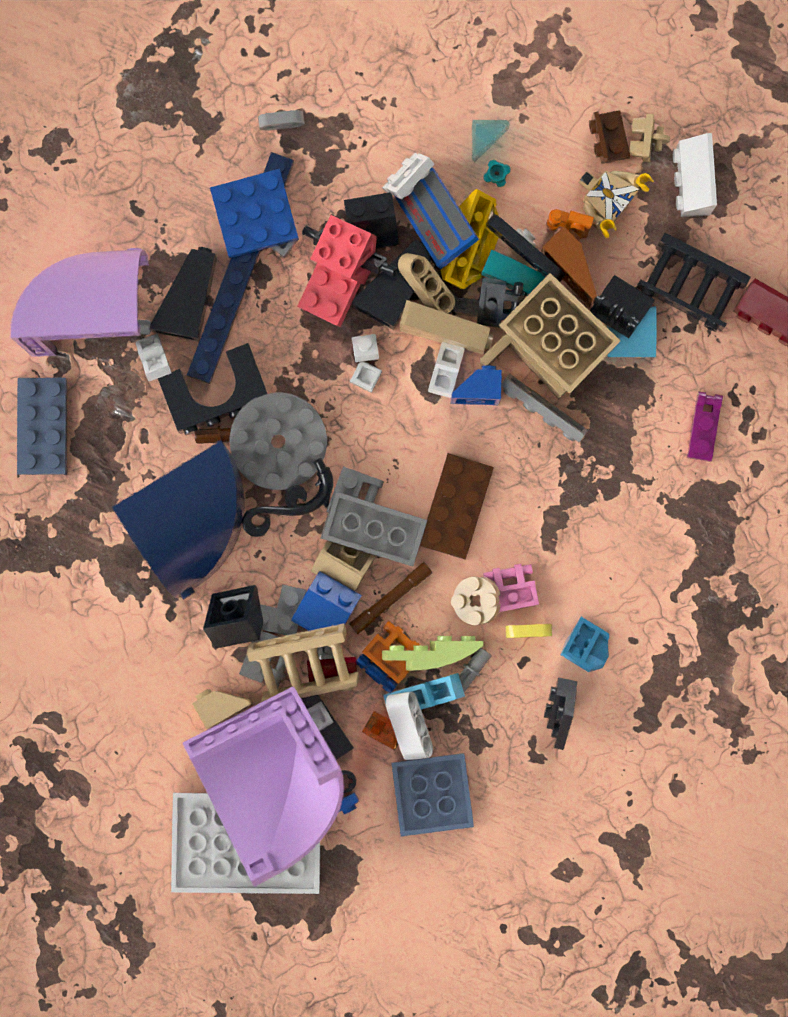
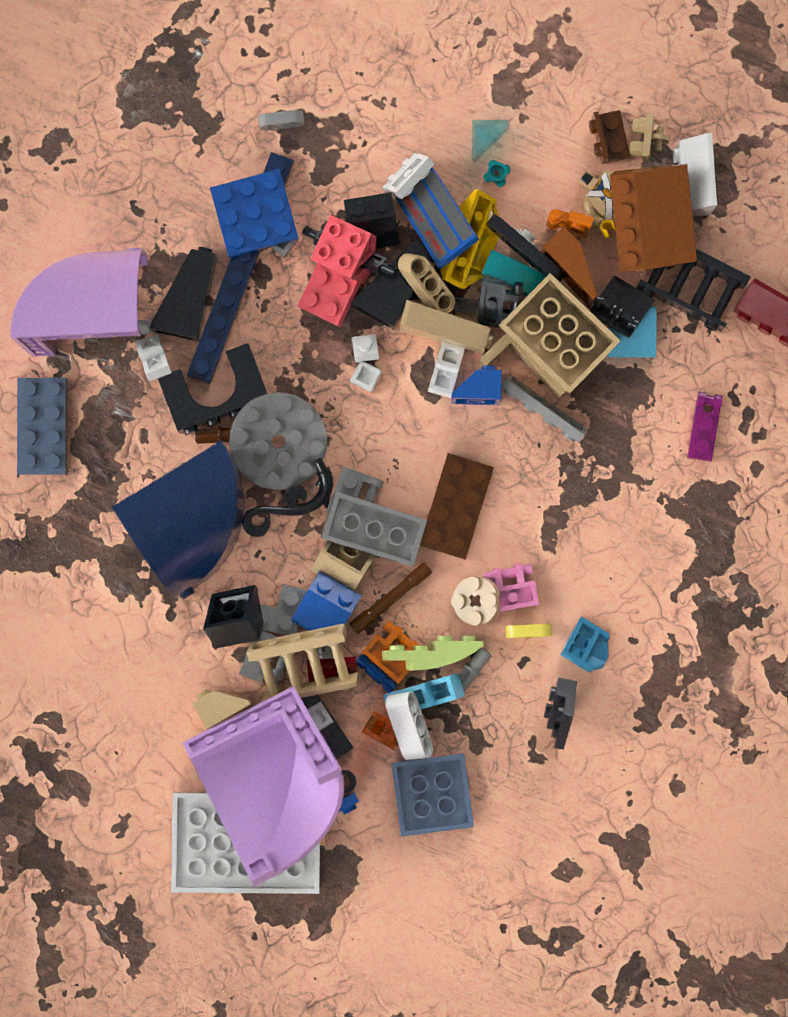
none -> dark orange slope [610,164,697,272]

